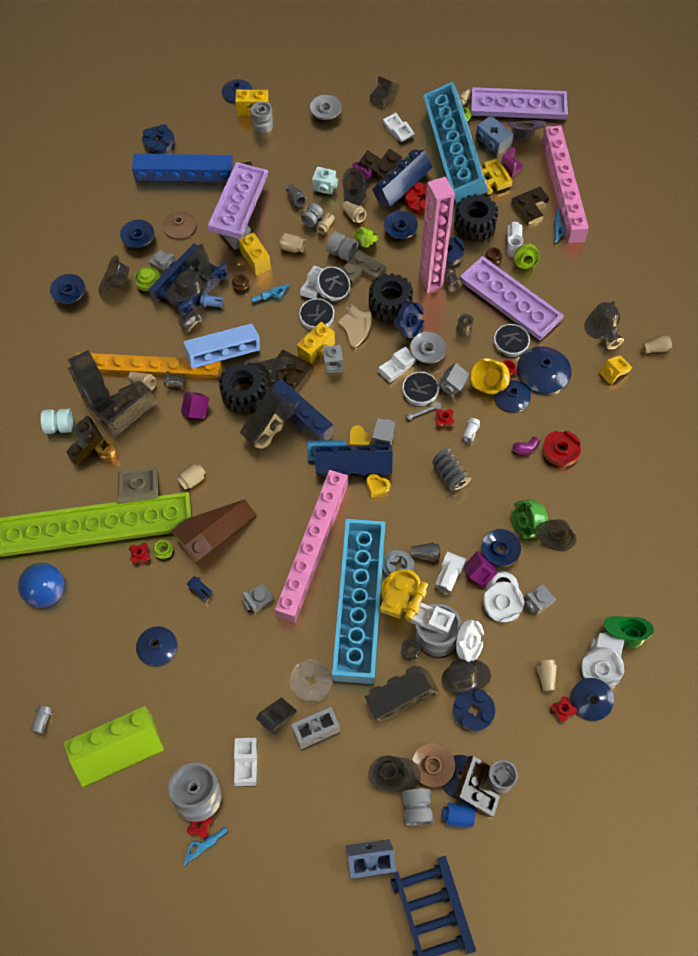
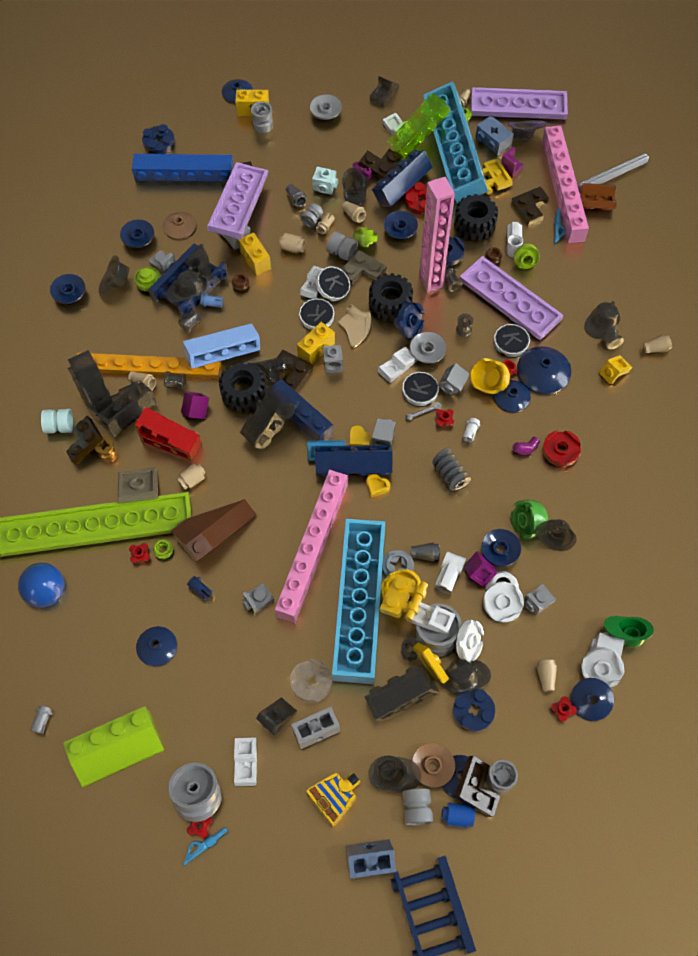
dark azure hand [251,284,289,302] -> none
none -> red wedge [135,407,202,462]
none -> torso [306,772,361,827]
none -> clear neon green brick [388,93,451,159]
none -> yellow plate [413,643,449,683]
none -> light grey axle [578,153,649,191]
none -> dark orange bracket [580,183,617,210]

